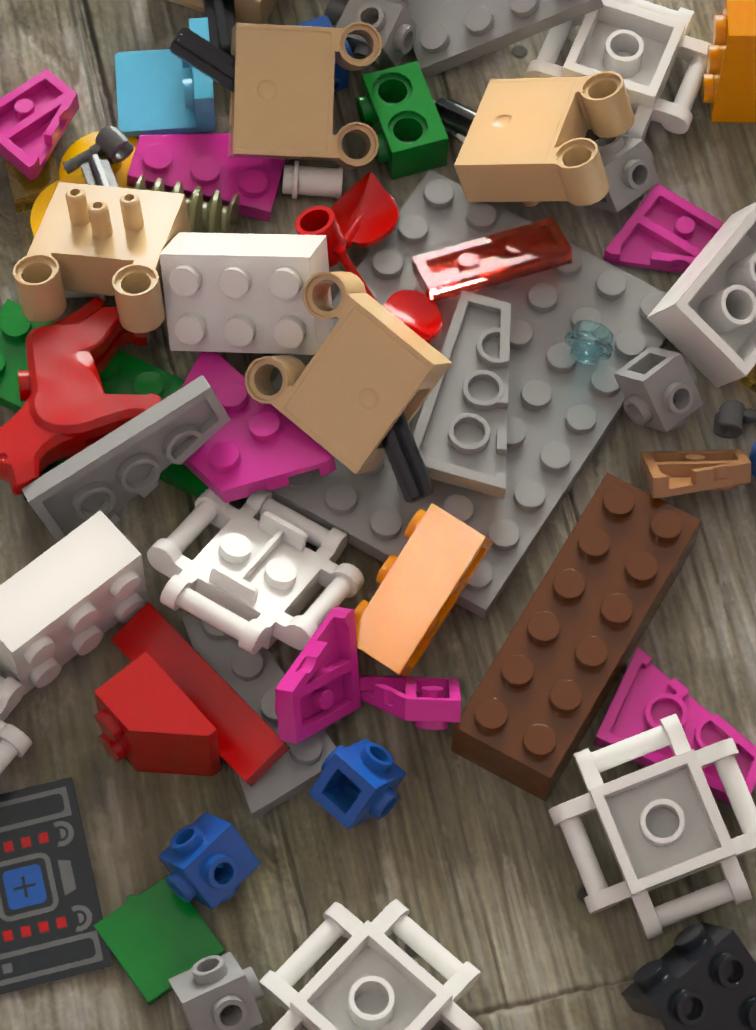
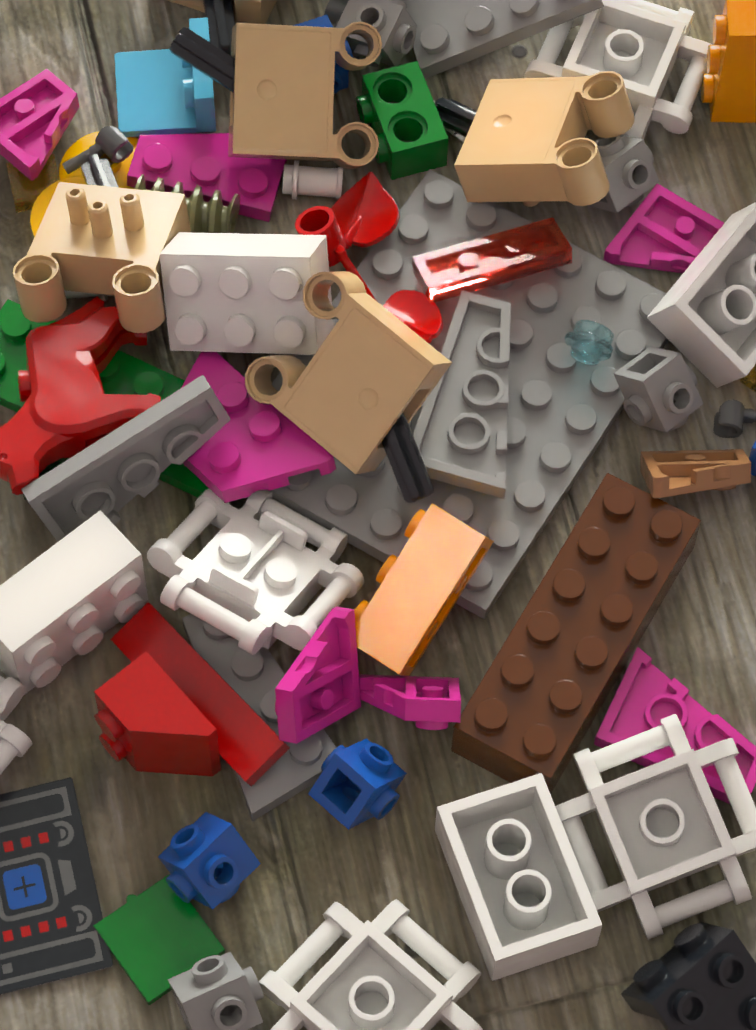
none -> white brick [435,773,602,981]

